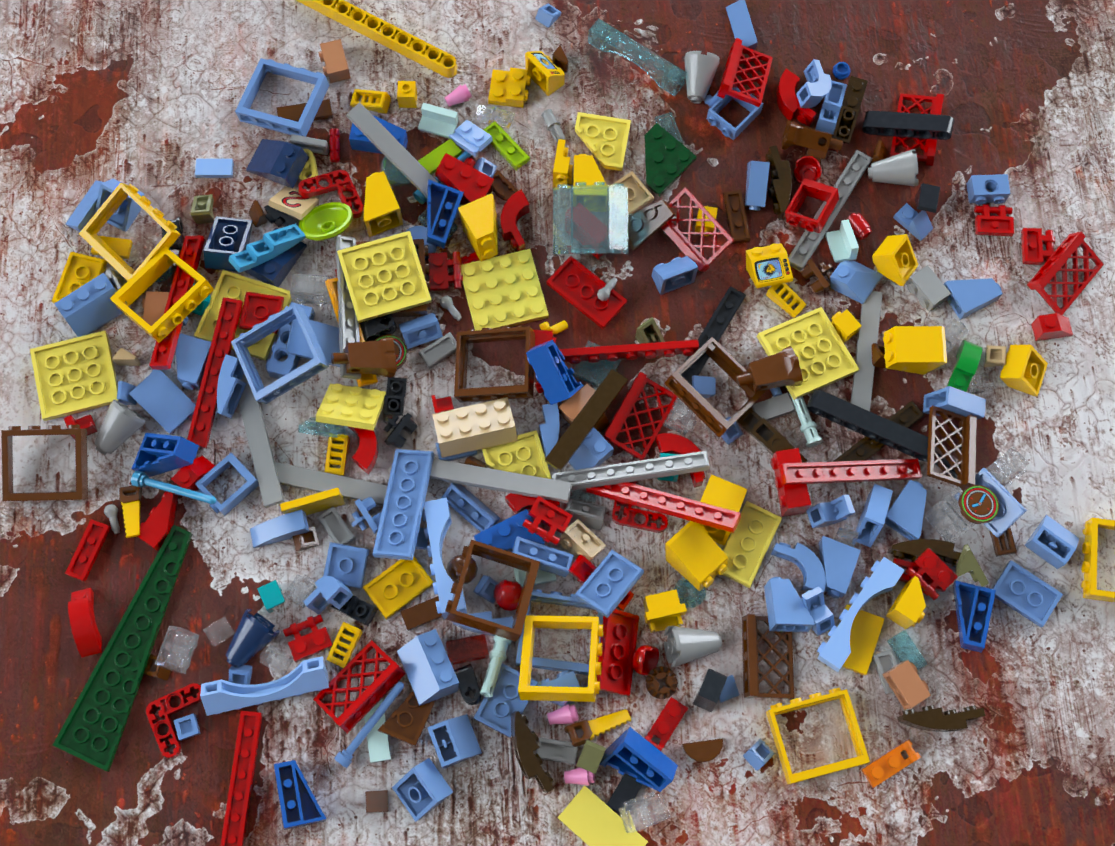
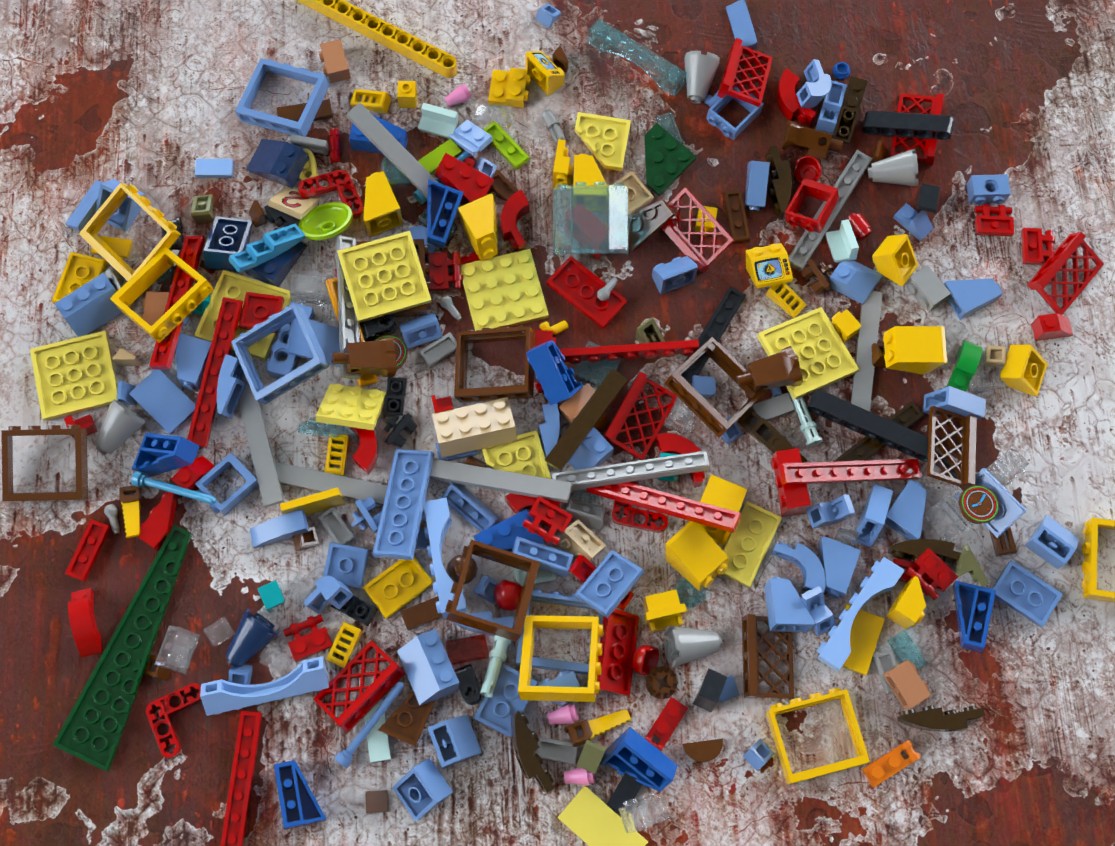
medium blue plate [174,713,201,741] -> none

